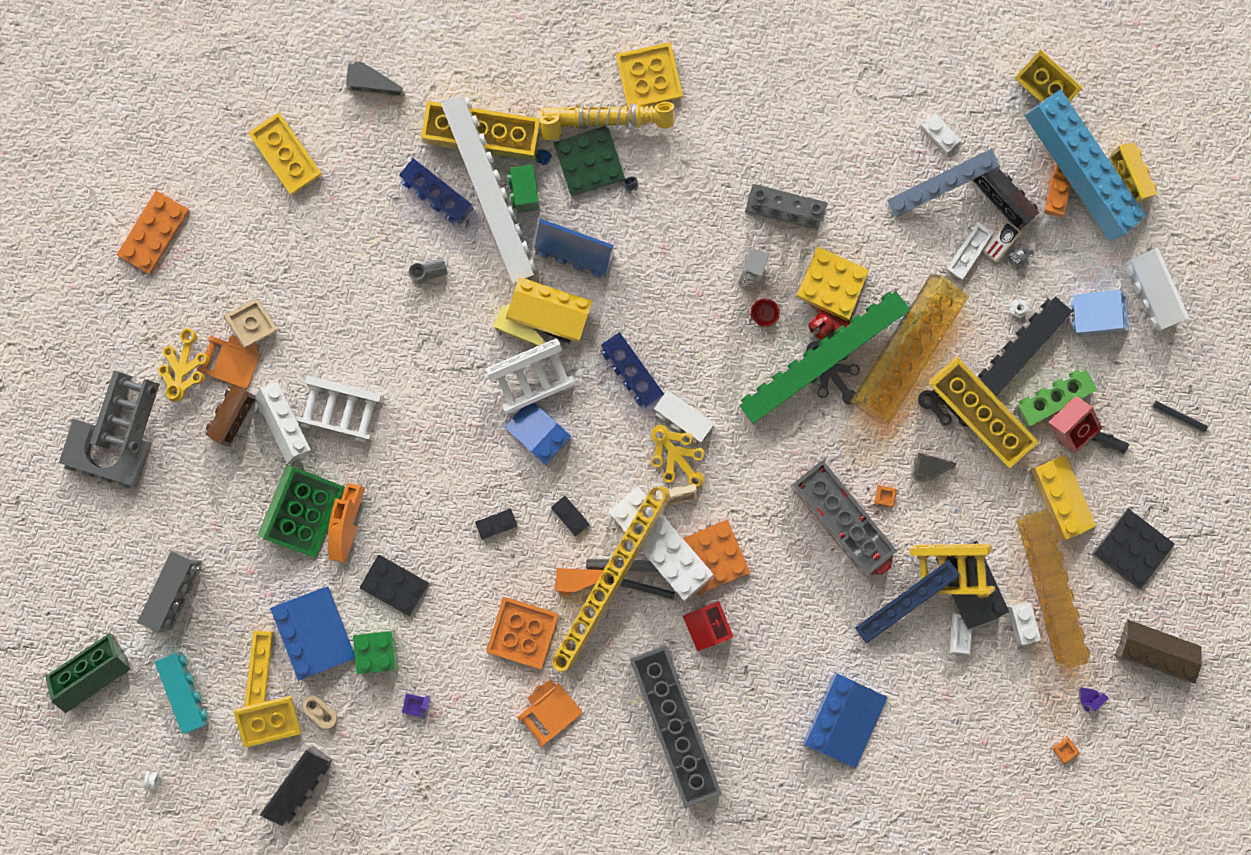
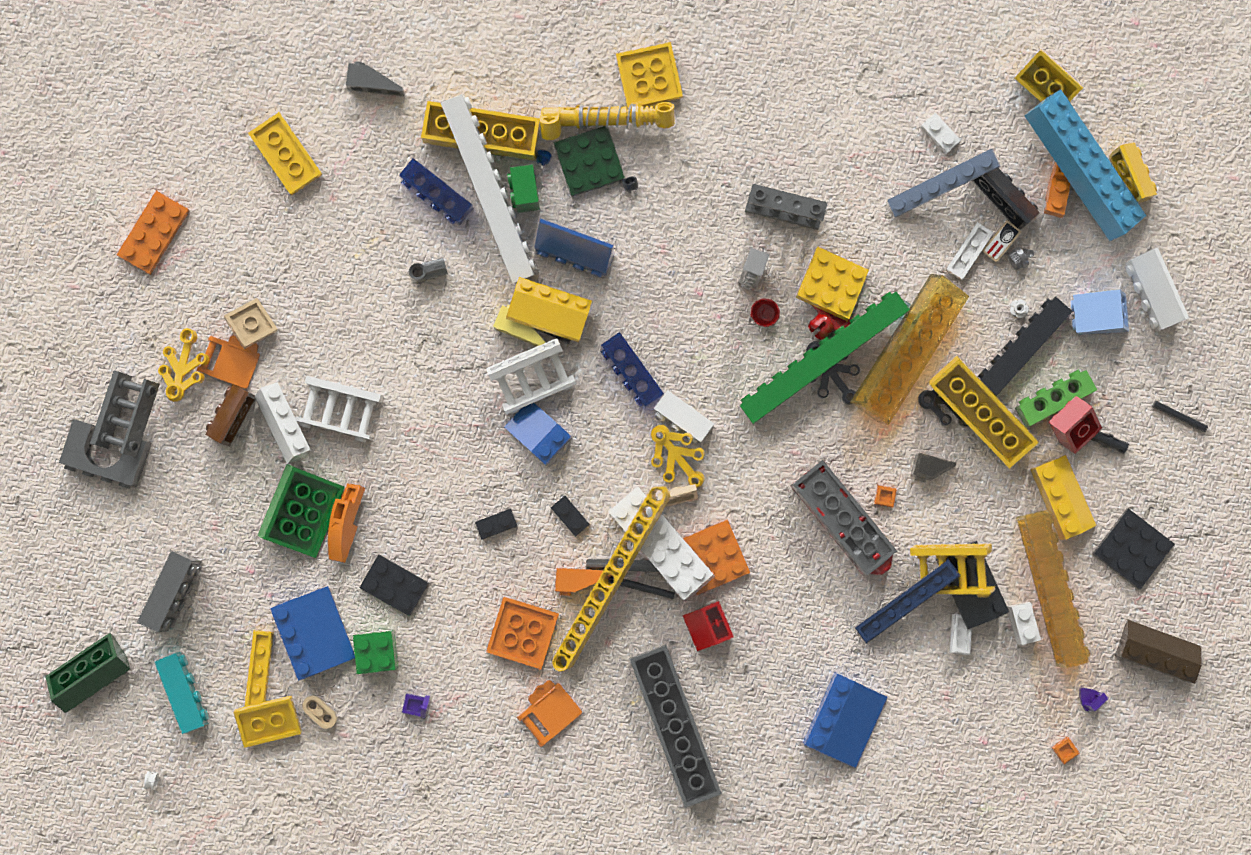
black slope [260,746,332,826] -> none

